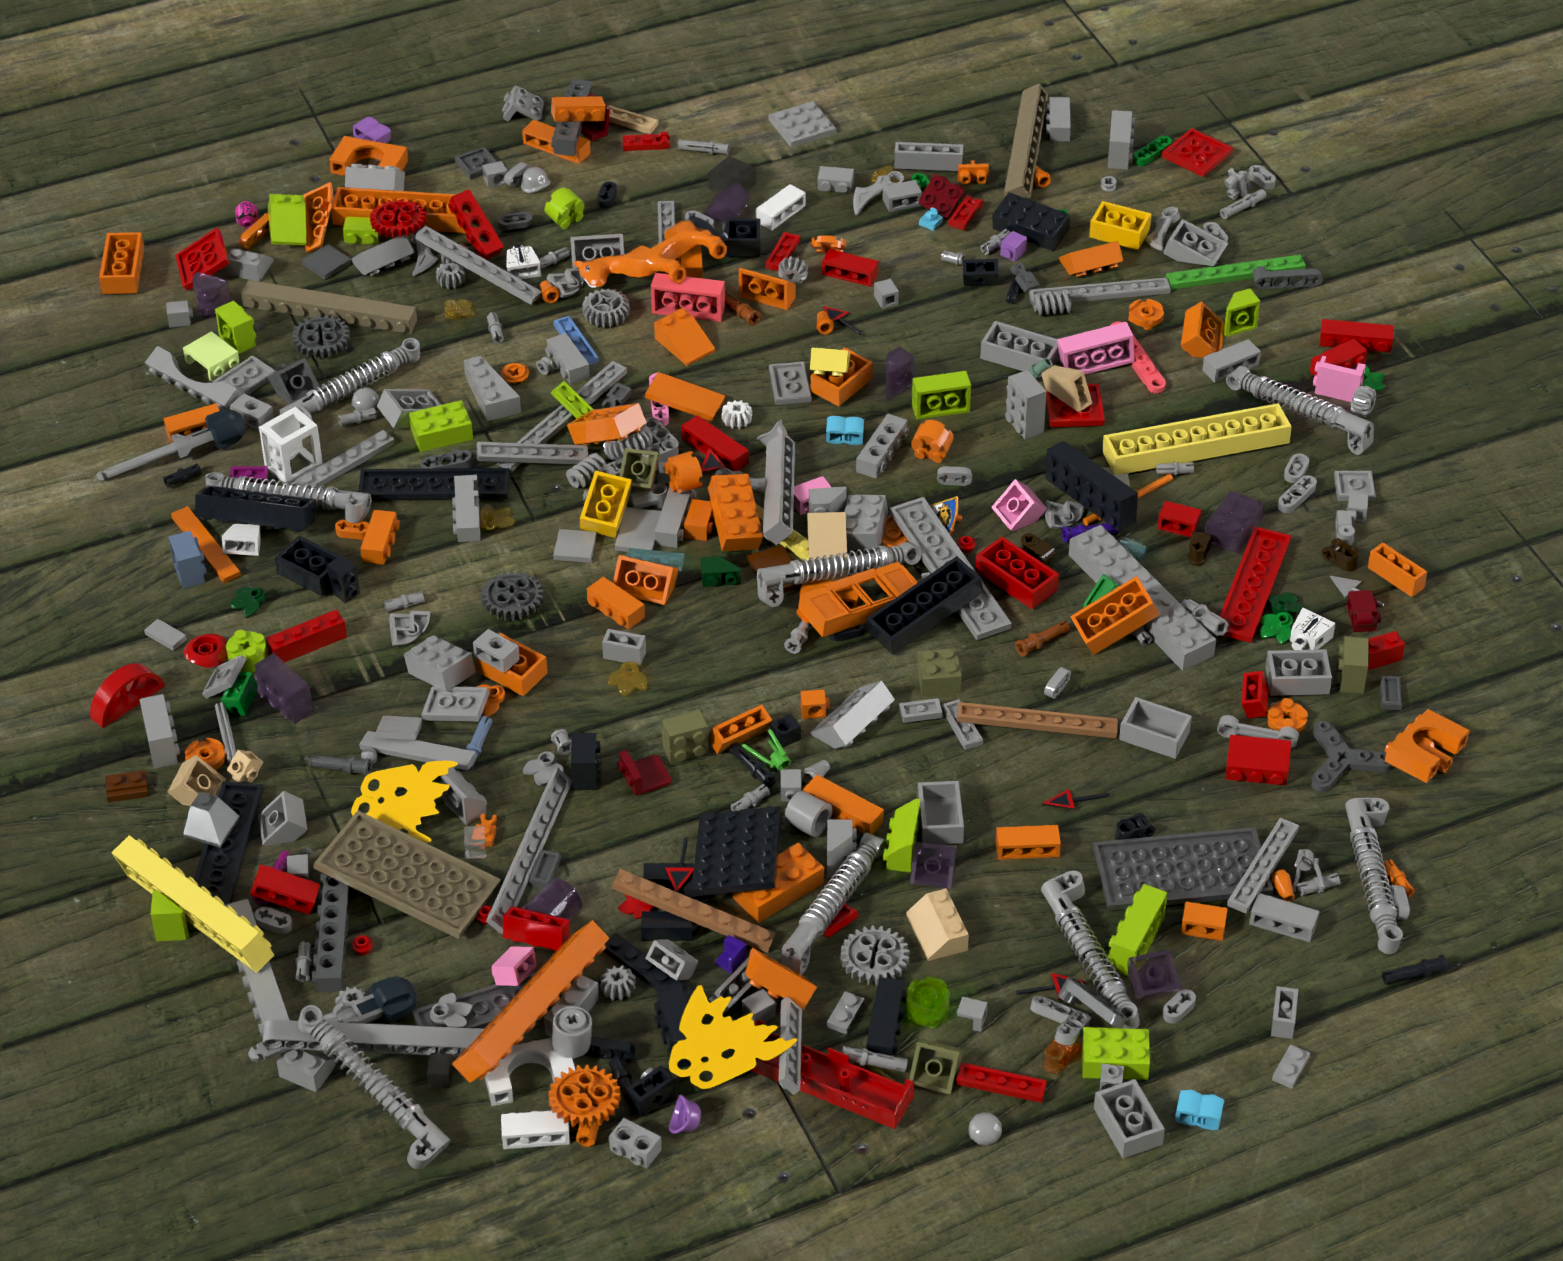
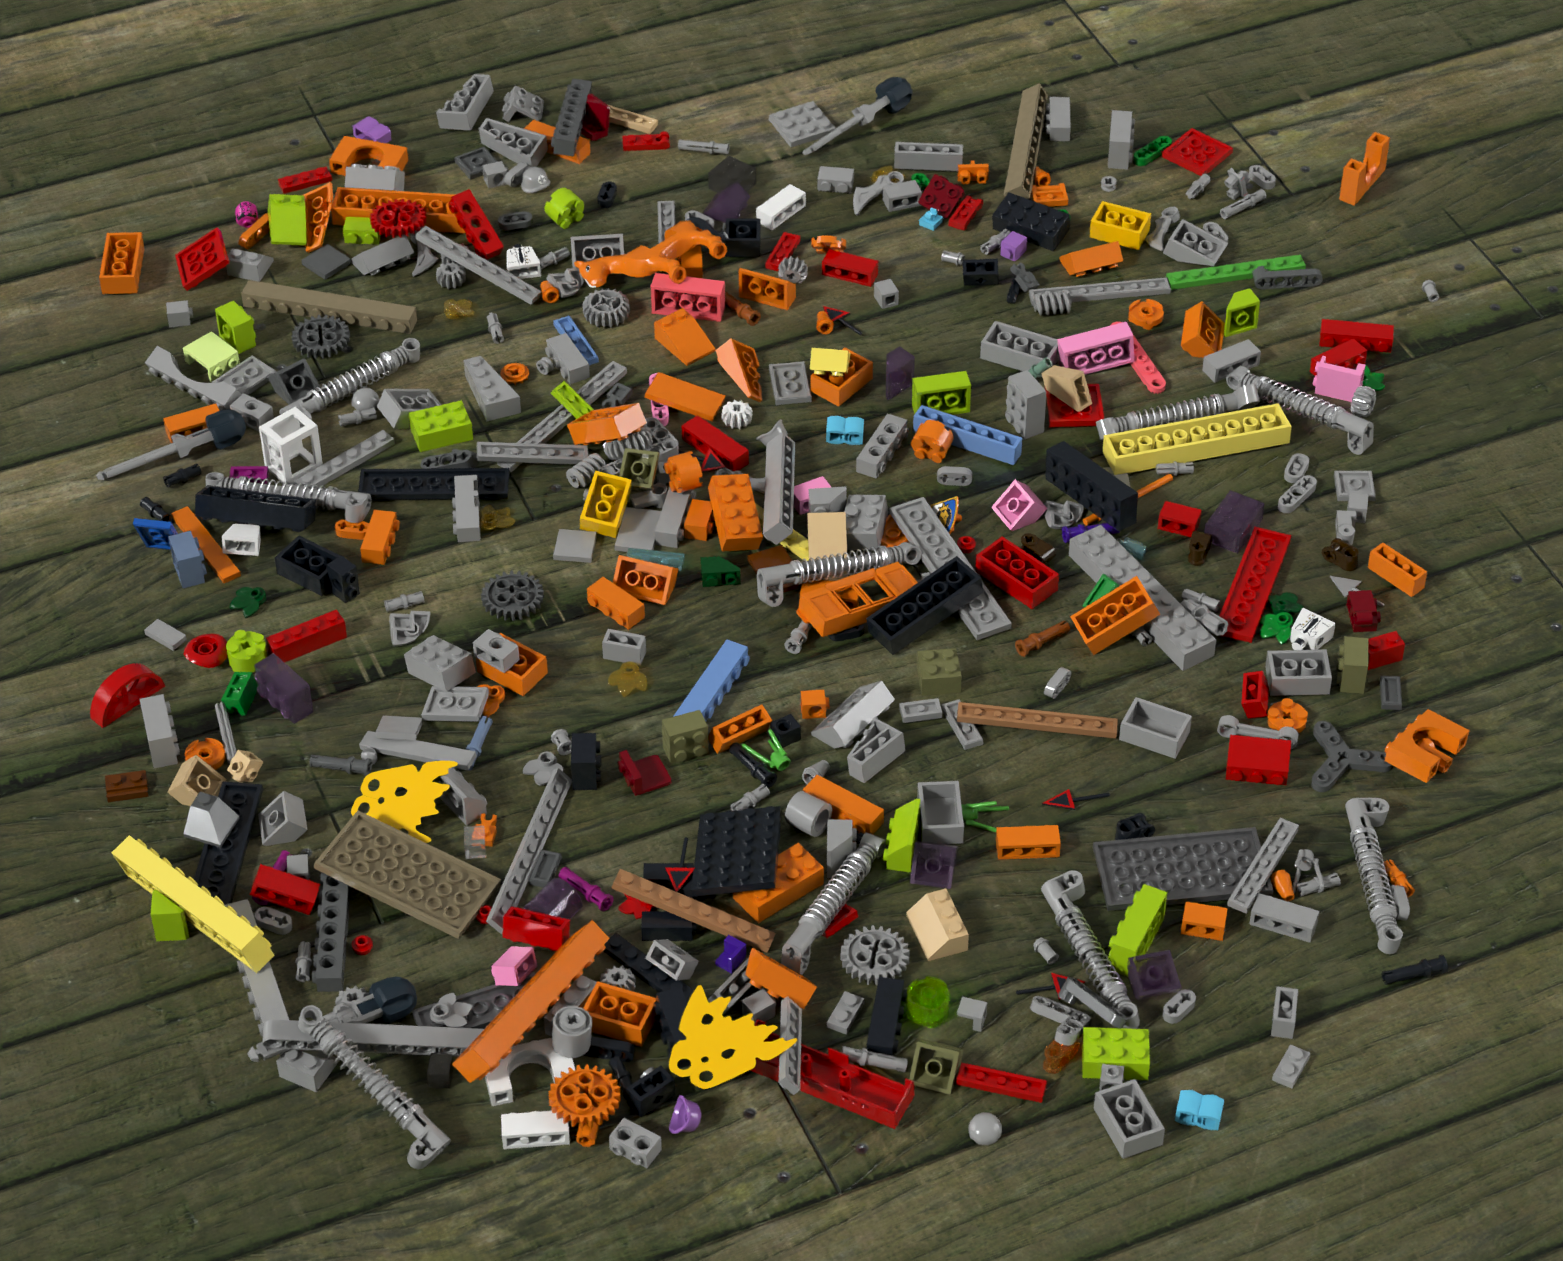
clear purple brick [193,272,231,317] -> none
light grey tile [202,655,247,698] -> none
orange brick [551,96,605,122] -> none
light grey brick [781,769,801,801] -> none
none -> blue tile [133,518,178,550]
none -> black pin [140,497,171,522]
none -> red plate [278,167,332,194]
none -> light grey wedge [436,74,493,131]
none -> light grey wedge [479,118,548,167]
none -> magenta pin [559,867,614,912]
none -> orange brick [583,981,657,1047]
none -> medium blue brick [673,640,750,721]
none -> orange wedge [716,339,762,402]
none -> piece [803,77,913,155]
none -> light grey wedge [847,717,906,783]
none -> medium blue brick [913,405,1022,465]
none -> bright green plant [961,801,1009,832]
none -> orange plate [1031,183,1068,207]
none -> light grey pin [1033,938,1059,965]
none -> light grey piece [1096,384,1260,441]
none -> light grey axle [1182,589,1221,612]
none -> light grey axle [1186,174,1211,199]
none -> orange arch [1339,132,1390,206]
none -> light grey pin [1422,280,1439,302]

